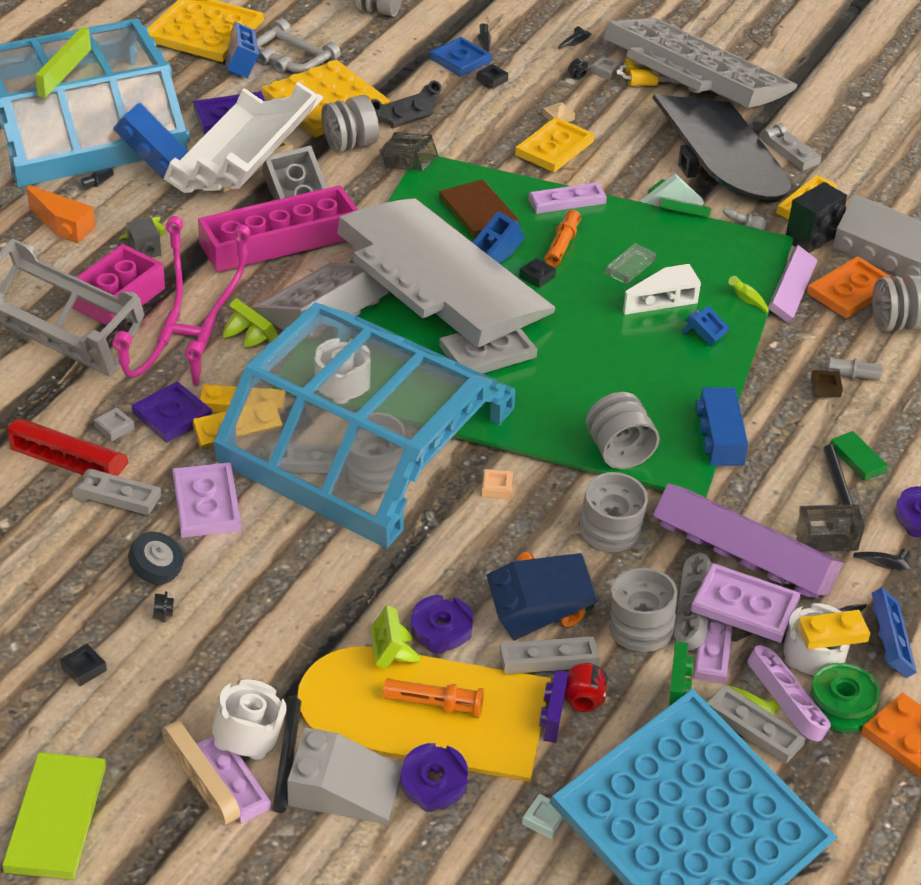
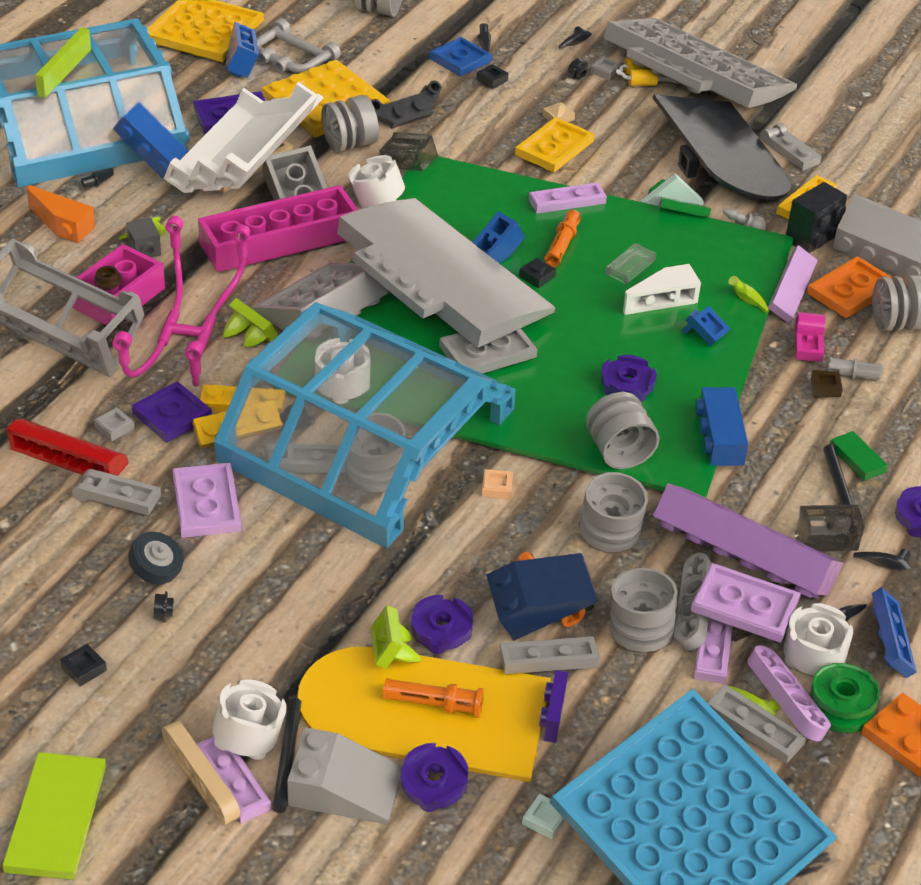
reddish brown tile [439,179,518,239] -> none
red head [564,663,608,712] -> none
green plate [669,642,694,706] -> none
yellow plate [797,610,870,650] -> none
none -> dark brown plate [94,266,122,290]
none -> white brick [348,155,405,209]
none -> dark purple plate [601,355,657,402]
none -> dark pink plate [794,312,825,362]

